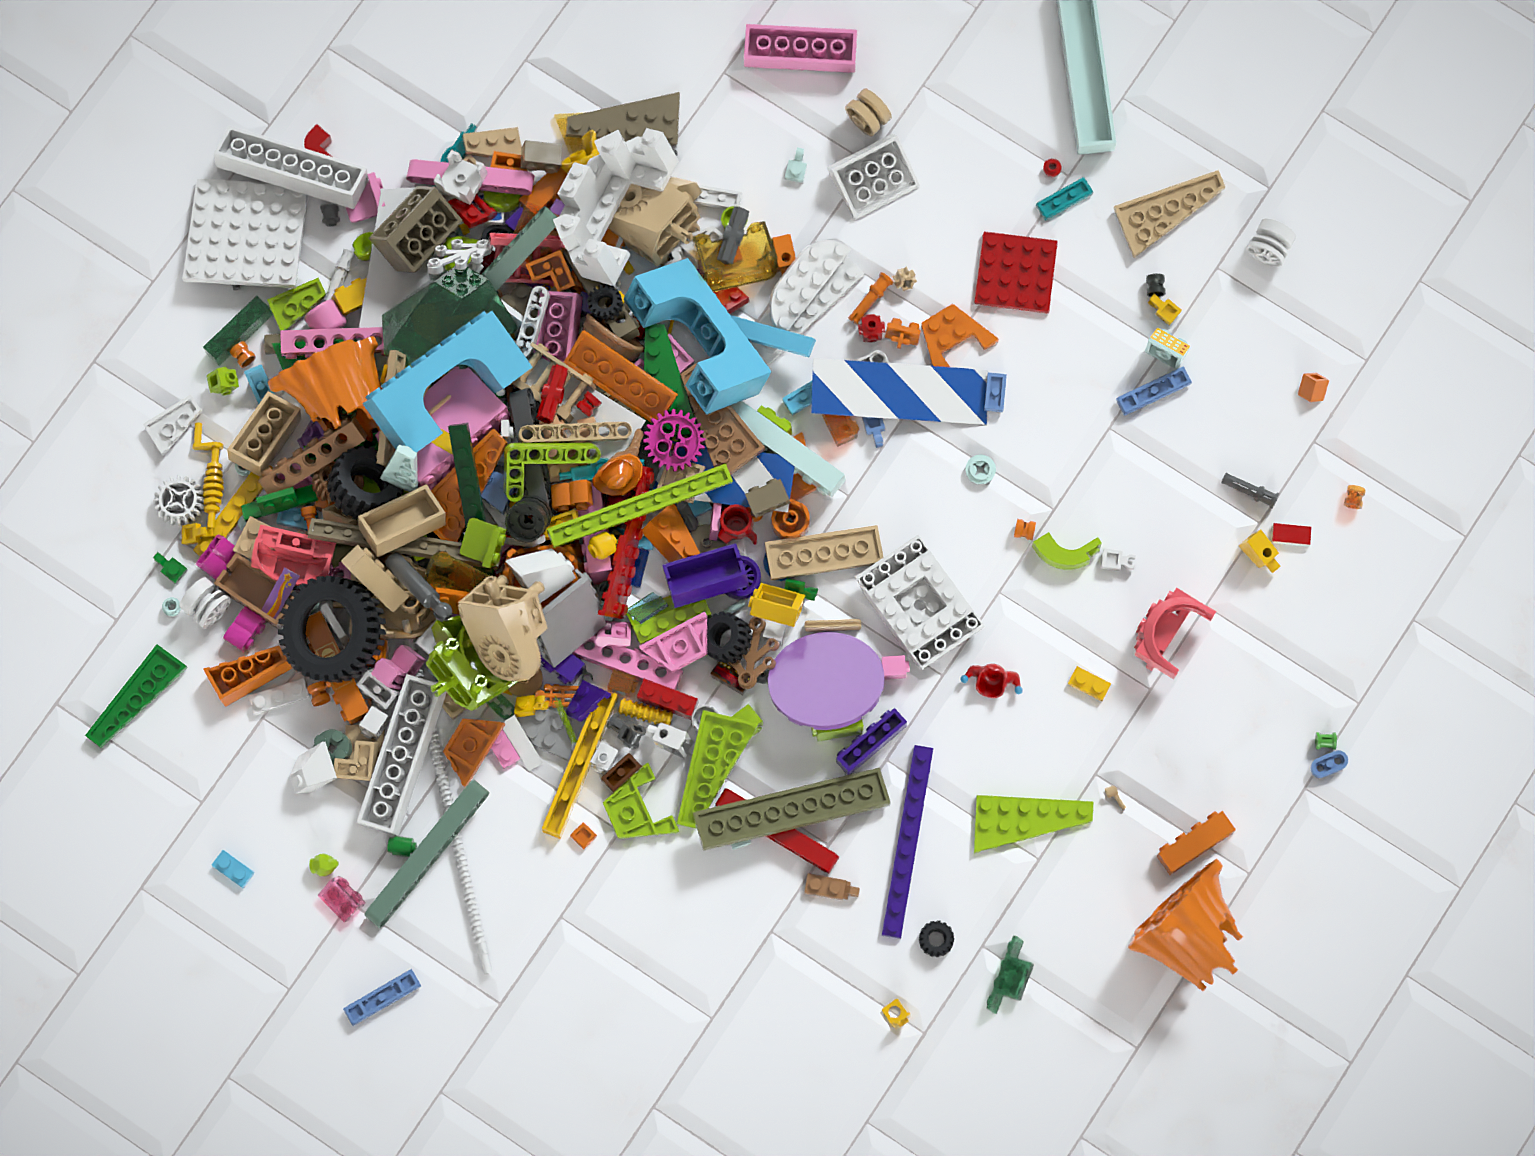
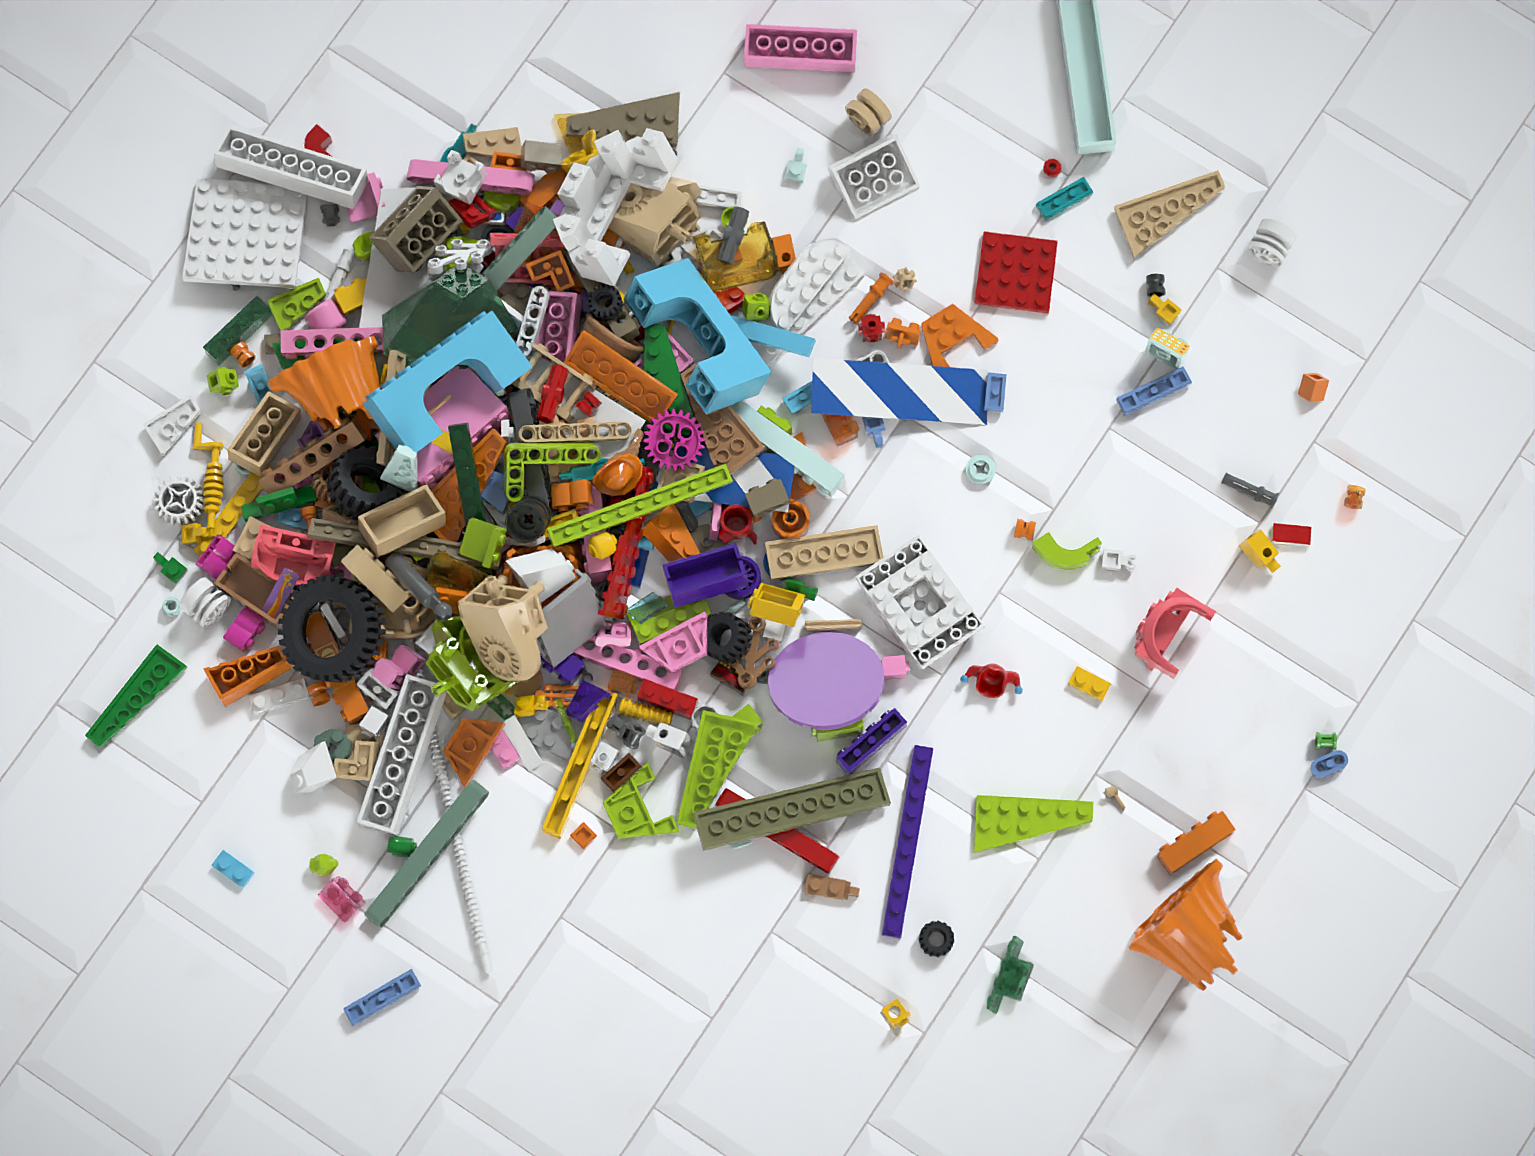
none -> lime brick [742,293,771,322]

